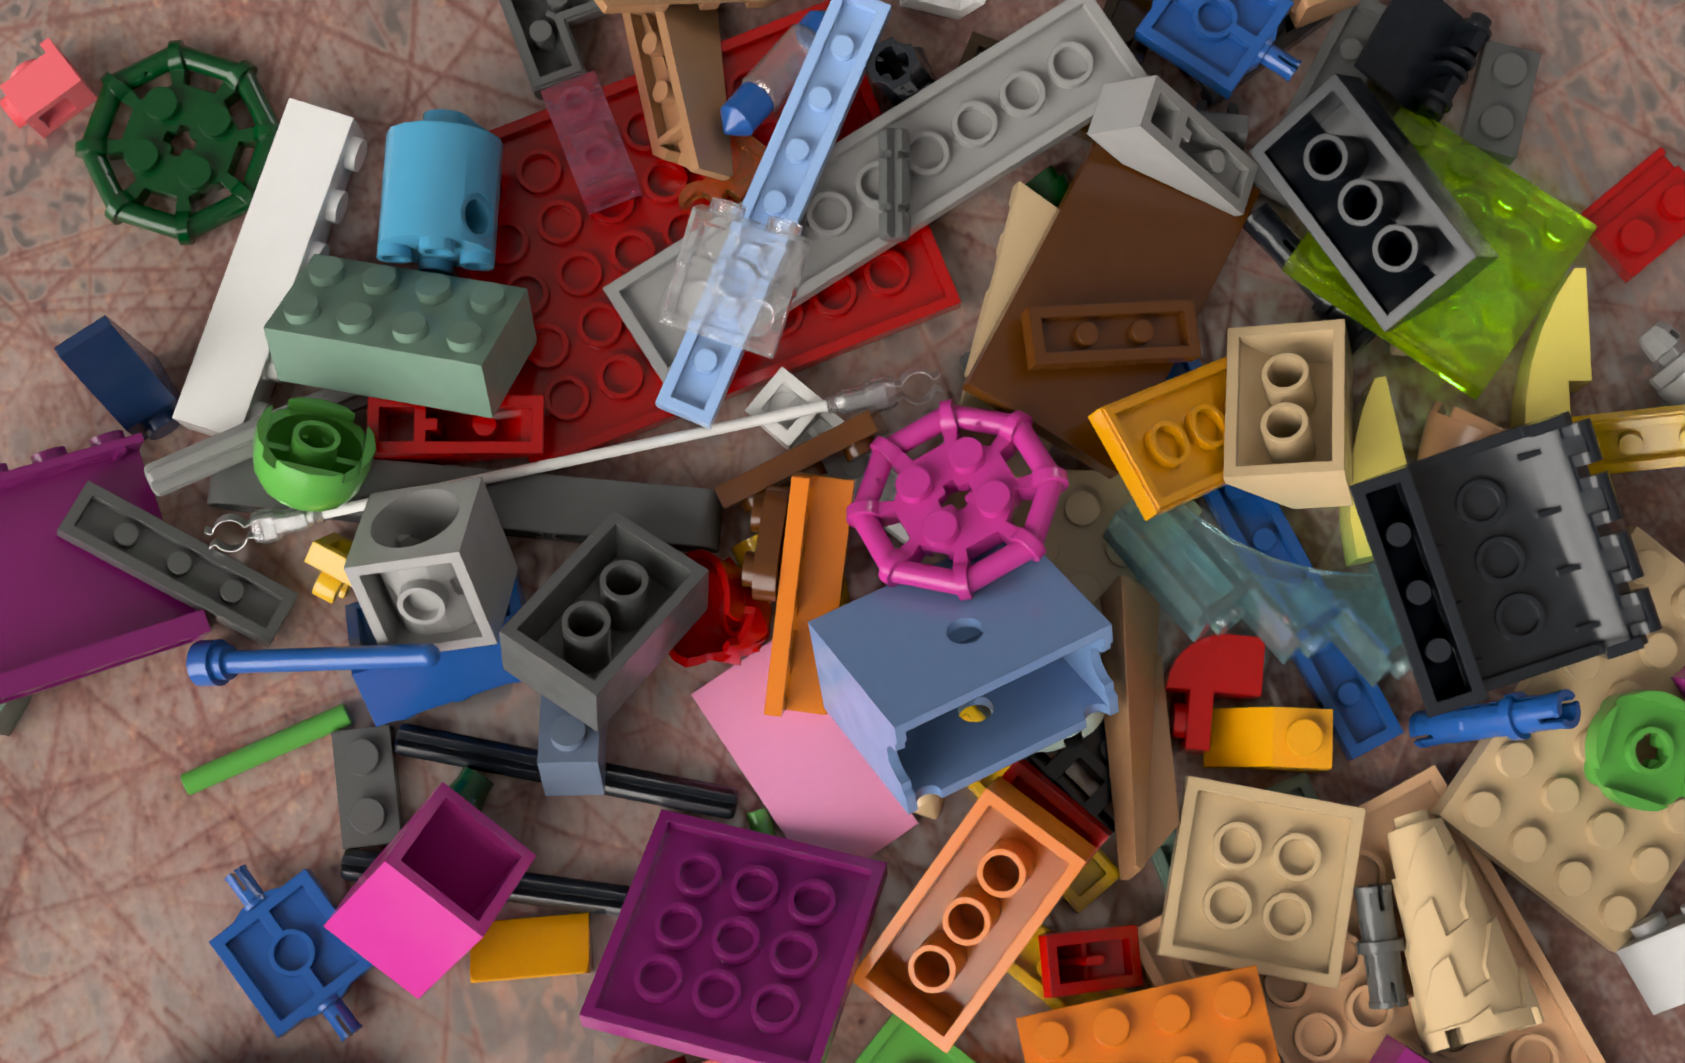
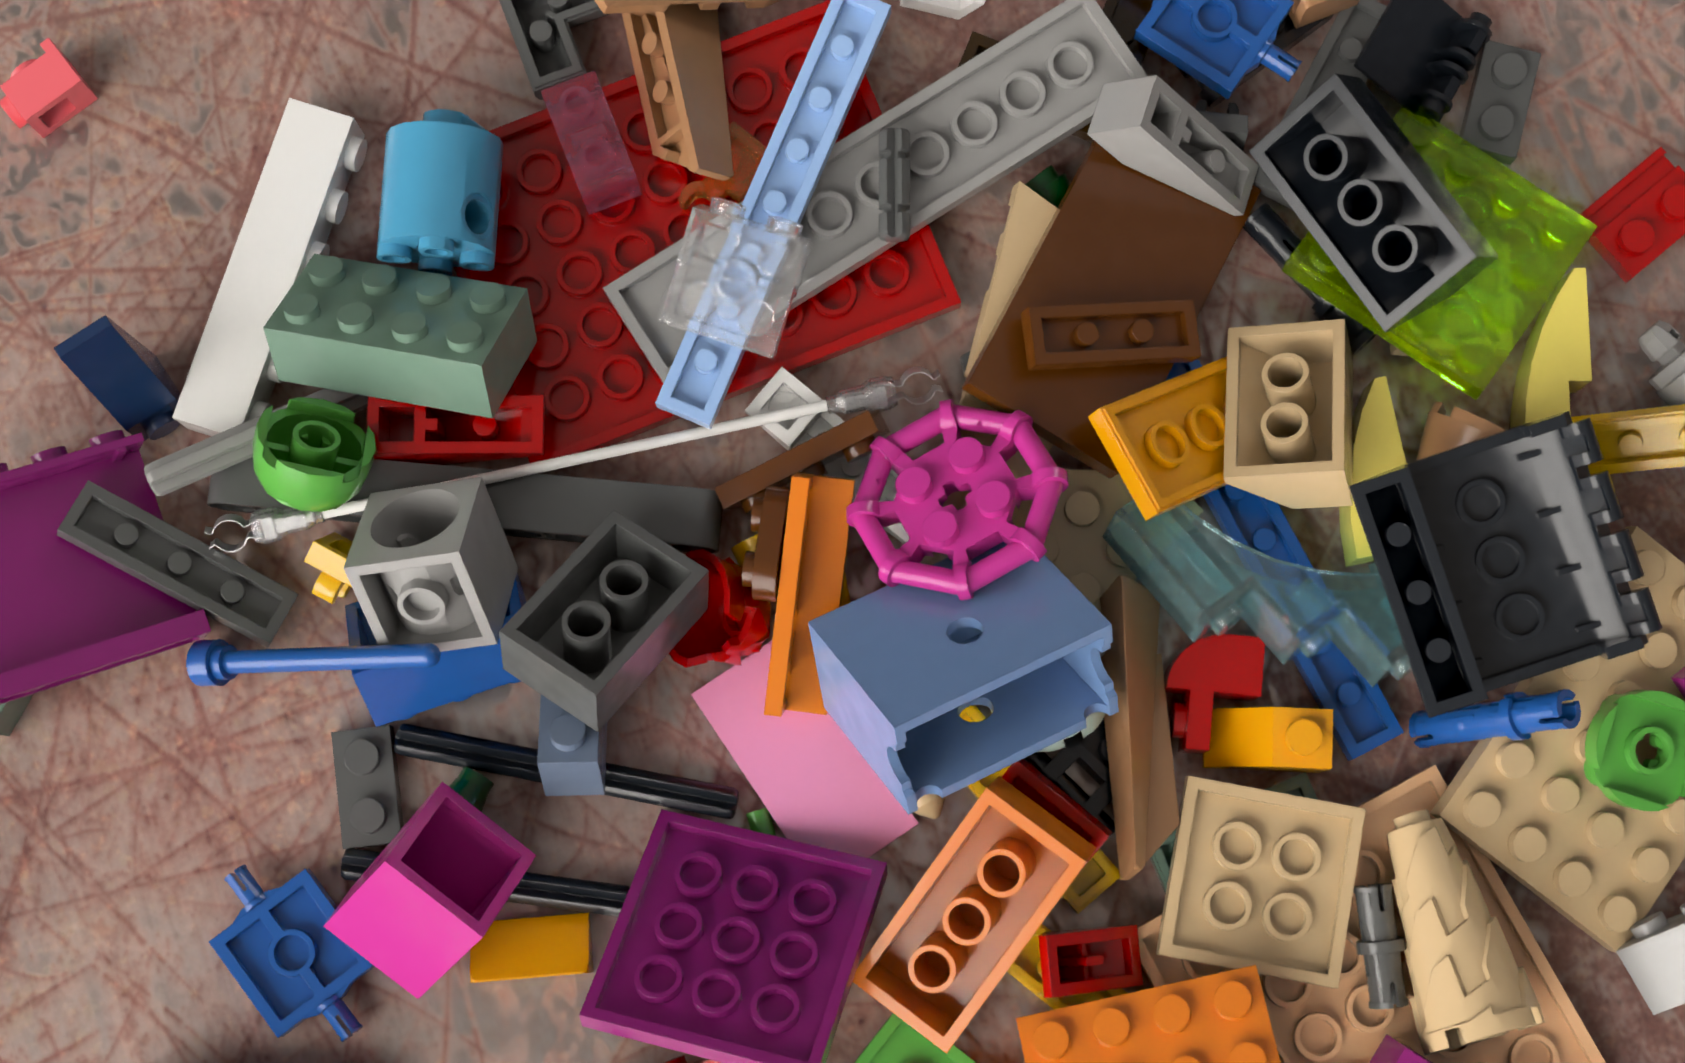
dark green plate [75,40,280,246] -> none
bright green bar [181,703,353,795] -> none
piece [720,10,826,137] -> none
black piece [866,37,936,108] -> none

